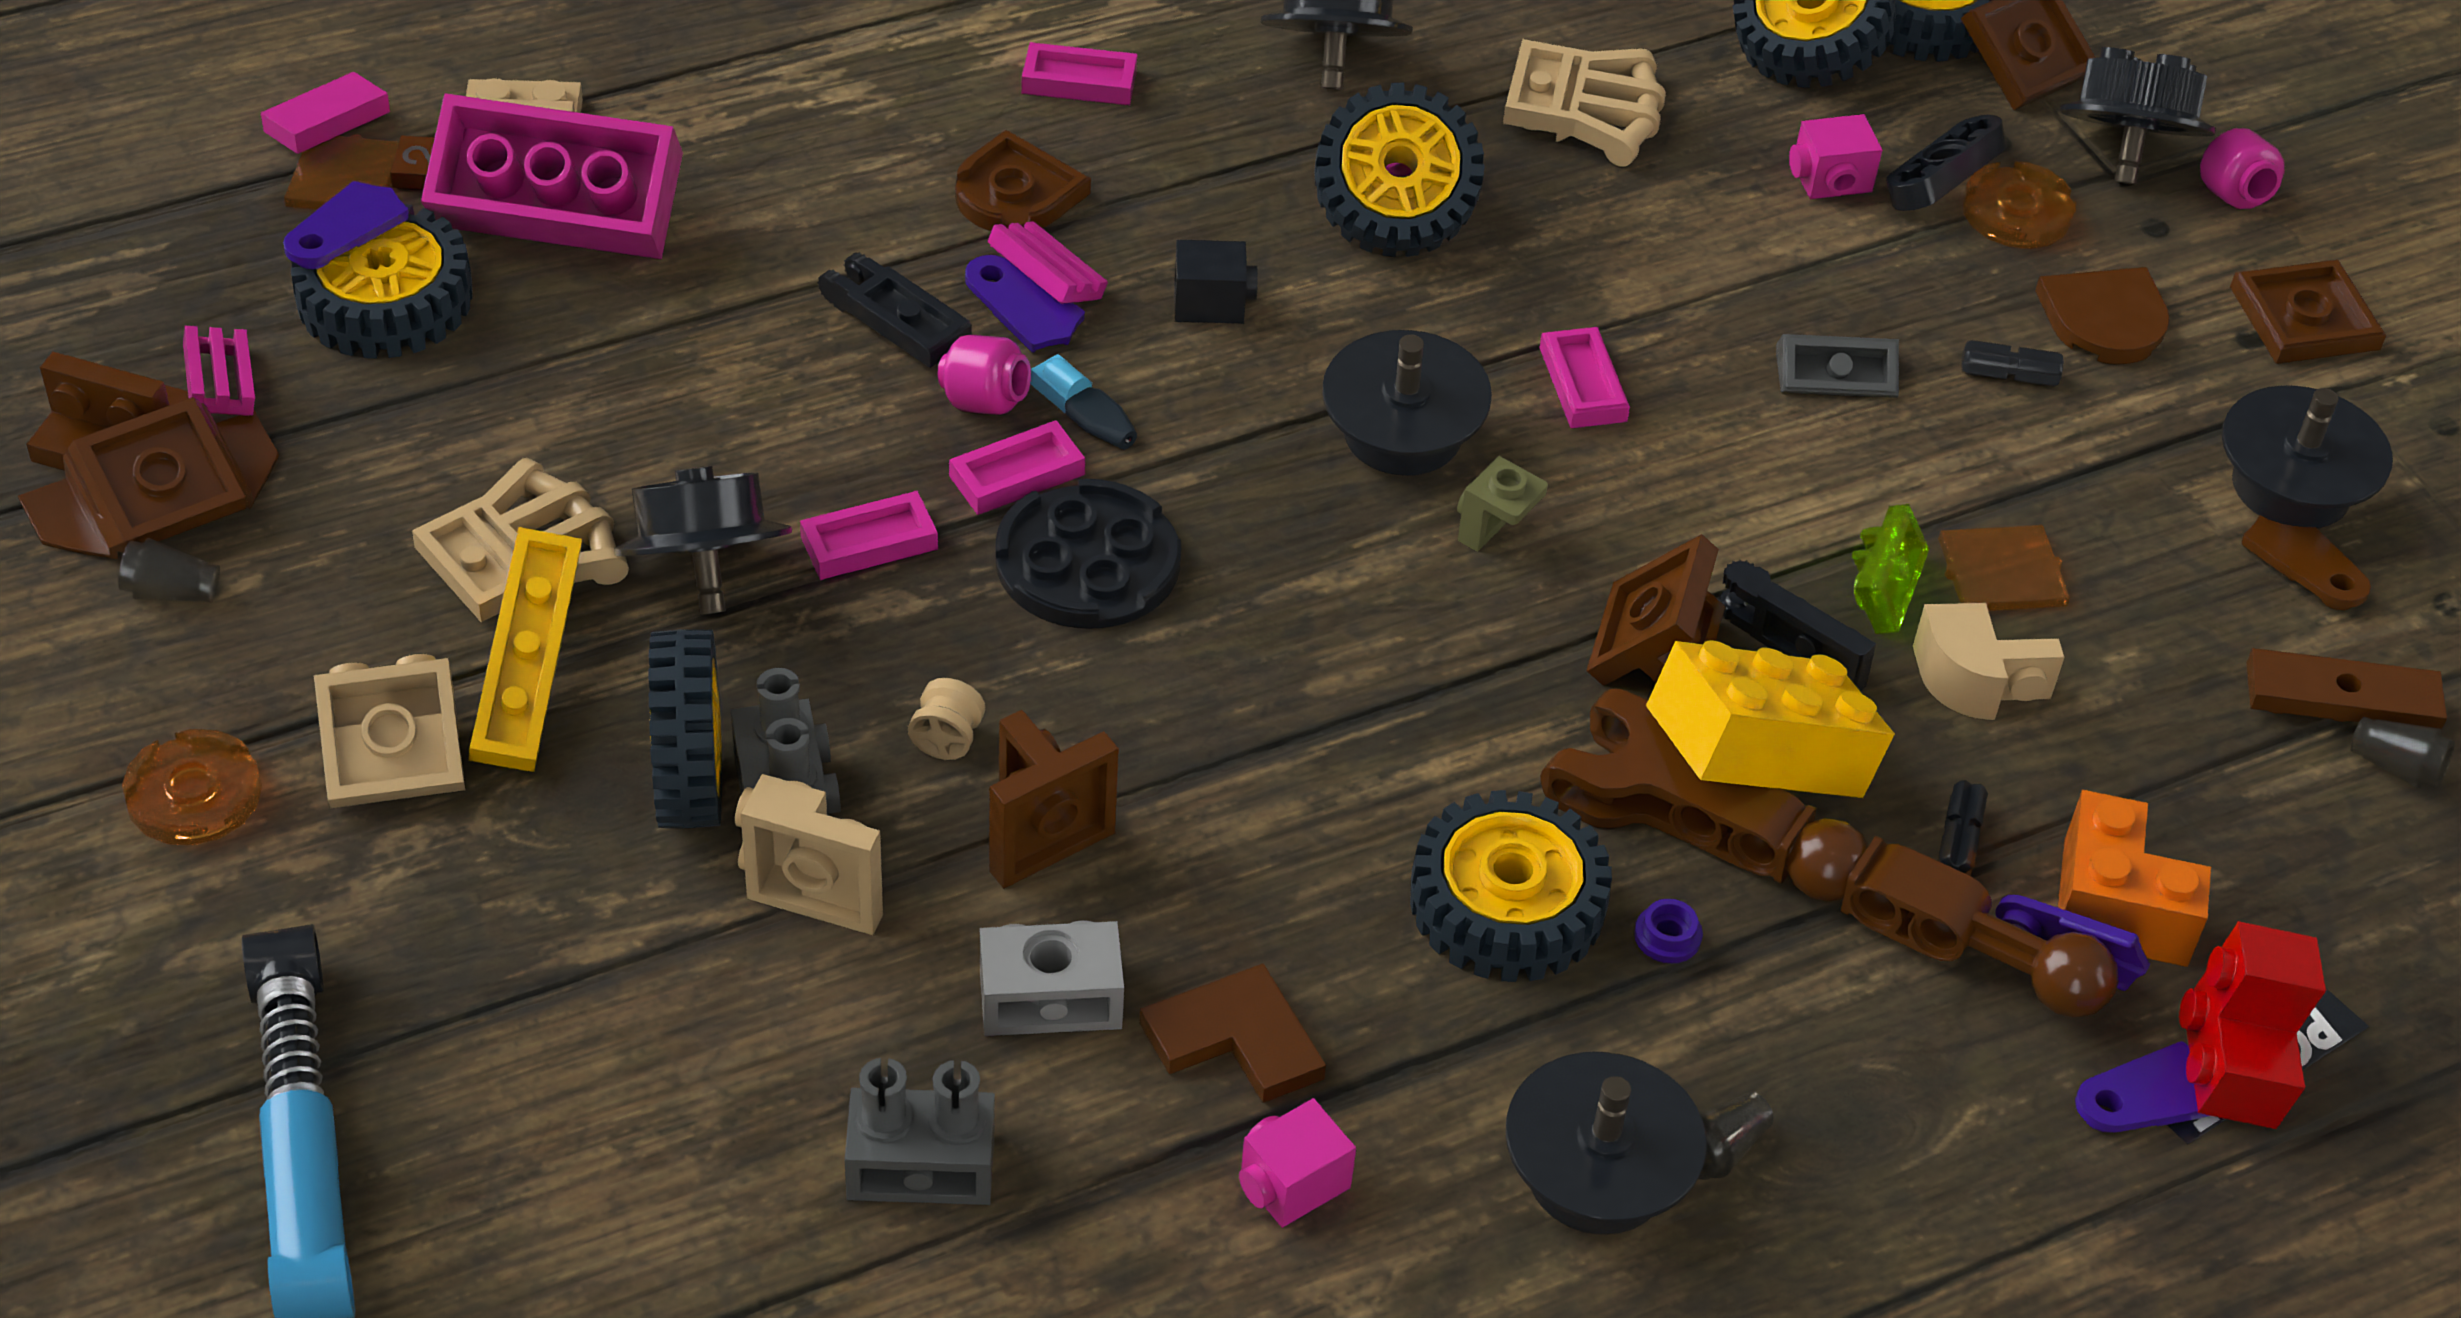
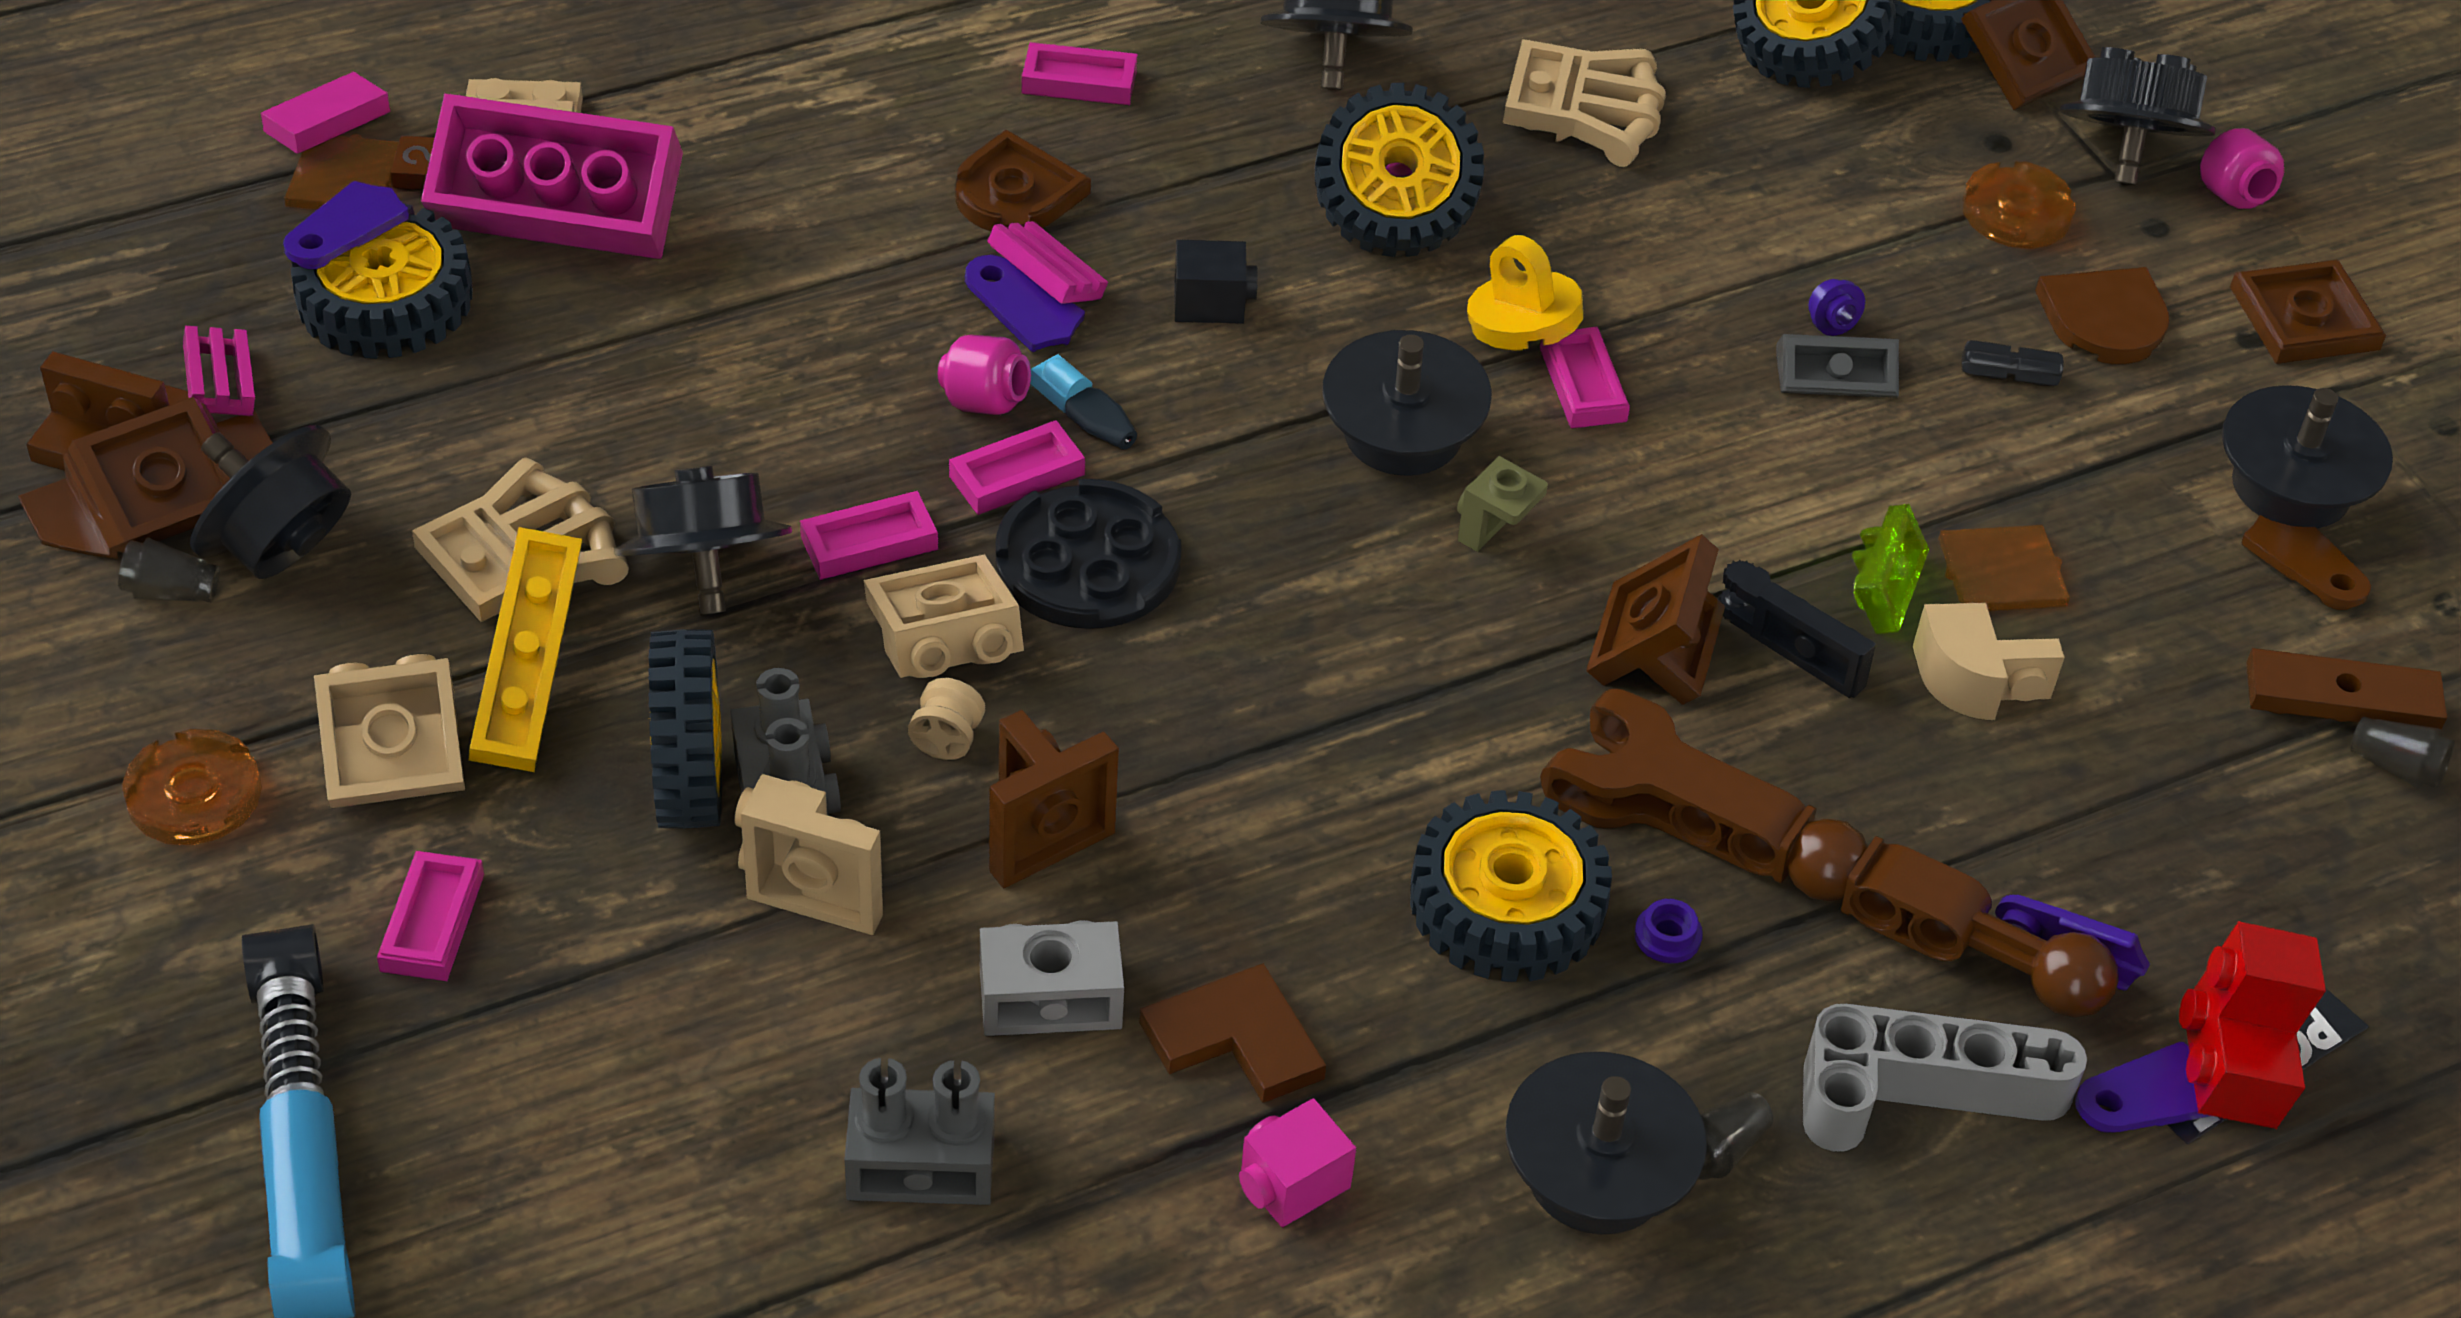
black hinge [817,252,972,368] -> none
yellow brick [1646,640,1895,798] -> none
dark pink brick [1789,114,1882,199] -> none
black beam [1886,115,2007,211] -> none
black piece [1938,780,1988,876] -> none
orange brick [2058,789,2211,967] -> none
none -> black piece [190,425,351,579]
none -> dark pink tile [377,851,484,981]
none -> tan plate [864,554,1024,678]
none -> yellow tile [1467,235,1583,351]
none -> light grey beam [1803,1004,2087,1152]
none -> dark purple plate [1808,279,1865,336]

